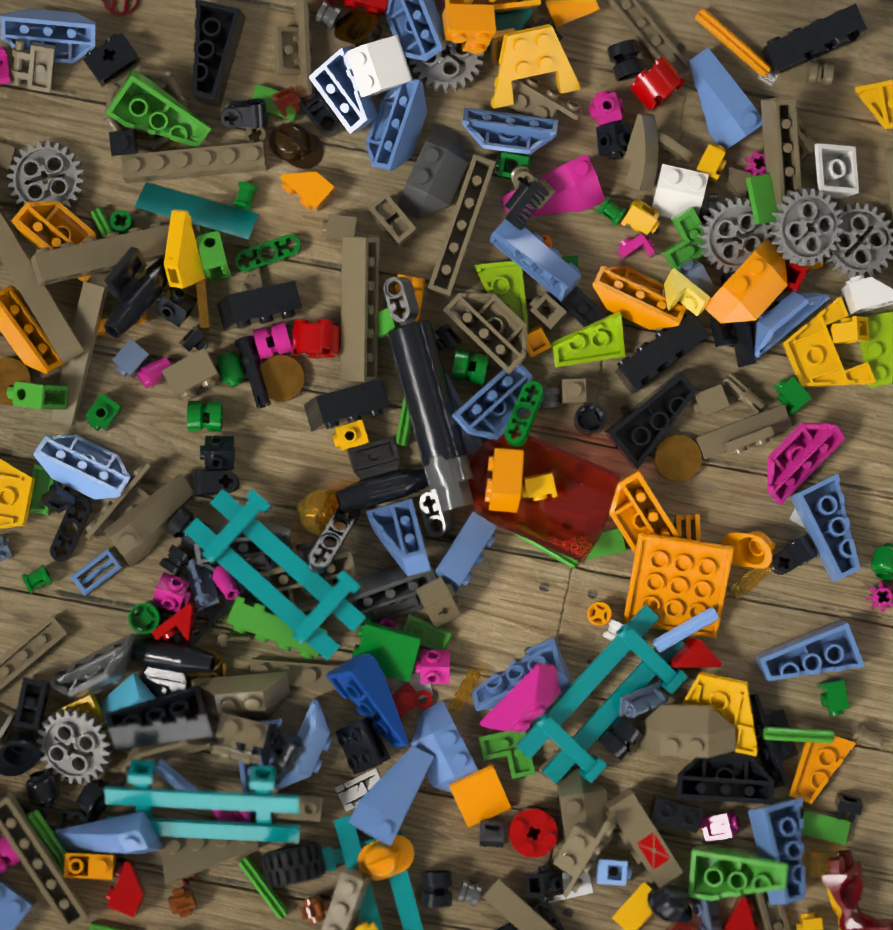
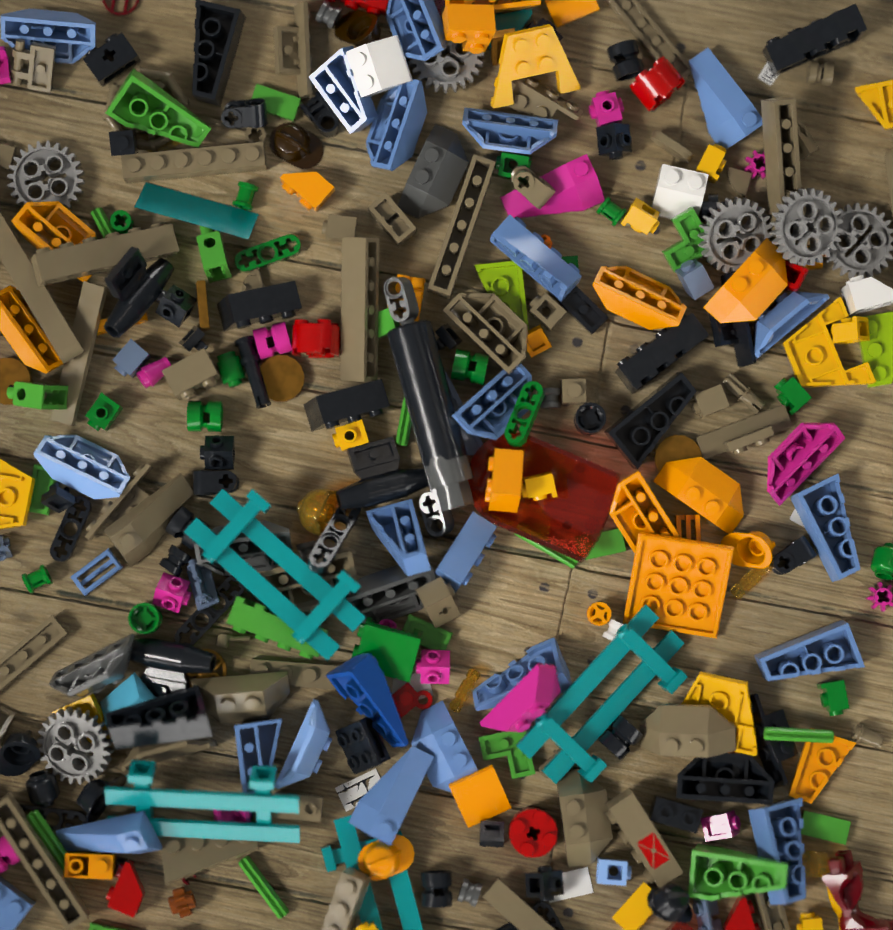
black brick [14,677,50,730] -> none
red slope [151,603,196,641] -> none
light blue axle [155,758,199,791] -> none
yellow slope [164,209,206,289] -> none
dark pink cone [212,565,239,600] -> none
dark tan plate [212,713,269,765] -> none
black tyre [261,842,326,887] -> none
black piece [269,728,306,770] -> none
clear red tile [271,86,300,117] -> none
dark orange gear [300,895,329,924] -> none
black piece [504,181,549,230] -> none
lime wing [552,311,625,368] -> none
dark tan bracket [553,812,617,898] -> none
dark pink bracket [617,233,655,260] -> none
sand blue hinge [619,682,668,718] -> none
dark tan slope [624,114,659,191] -> none
light blue axle [652,607,719,652] -> none
light yellow slope [664,268,710,316] -> none
red slope [668,637,721,667] -> none
light orange axle [695,8,772,77] -> none
bright green tile [746,174,778,225] -> none
white slope [814,143,859,199] -> none
black tile [835,793,863,823] -> none
none -> light orange wedge [653,456,744,534]

